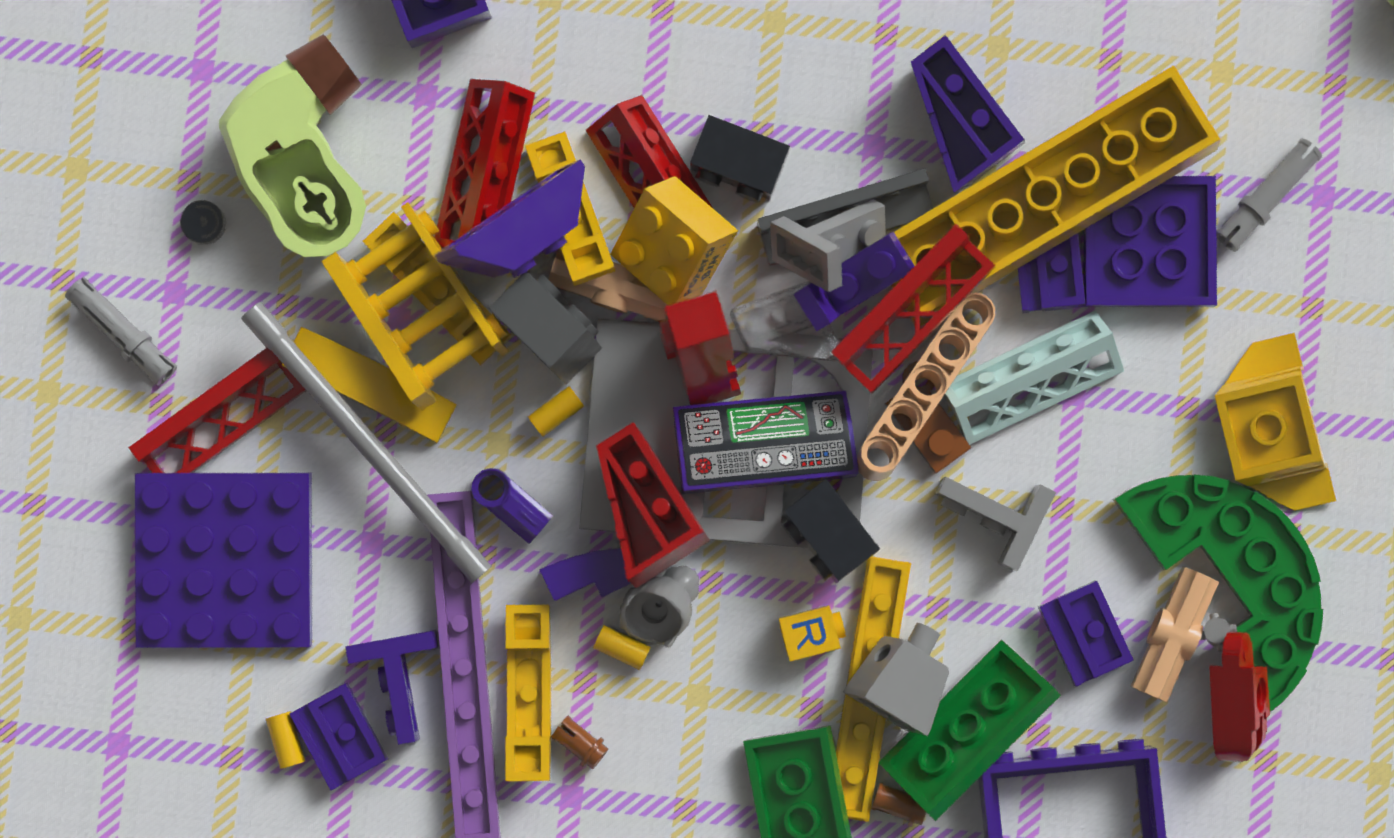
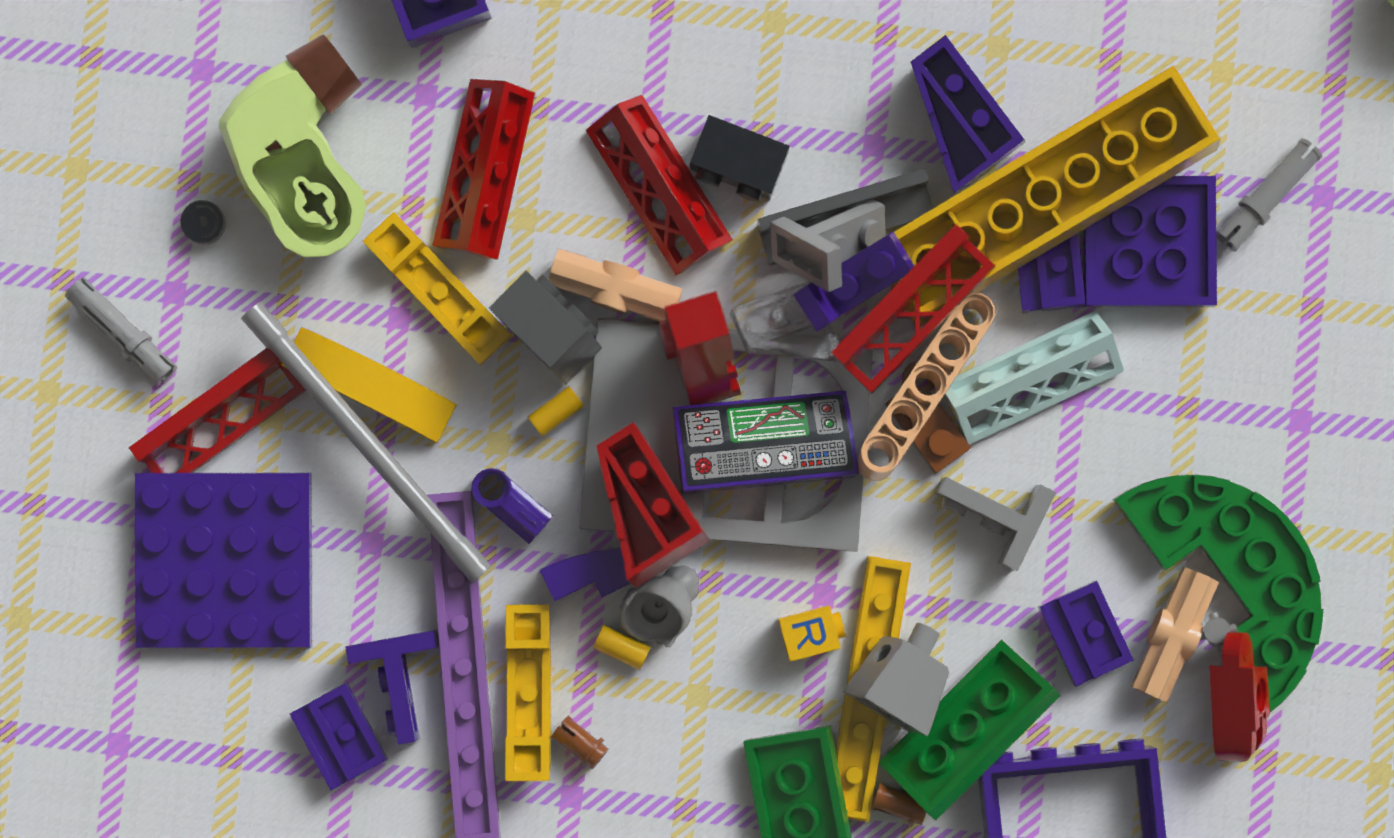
yellow piece [265,711,305,769] -> none
yellow fence [321,202,509,411] -> none
dark purple wedge [434,159,585,278] -> none
yellow slope [525,131,616,286] -> none
yellow brick [610,176,738,305] -> none
black brick [782,479,880,584] -> none
yellow piece [1215,333,1337,511] -> none

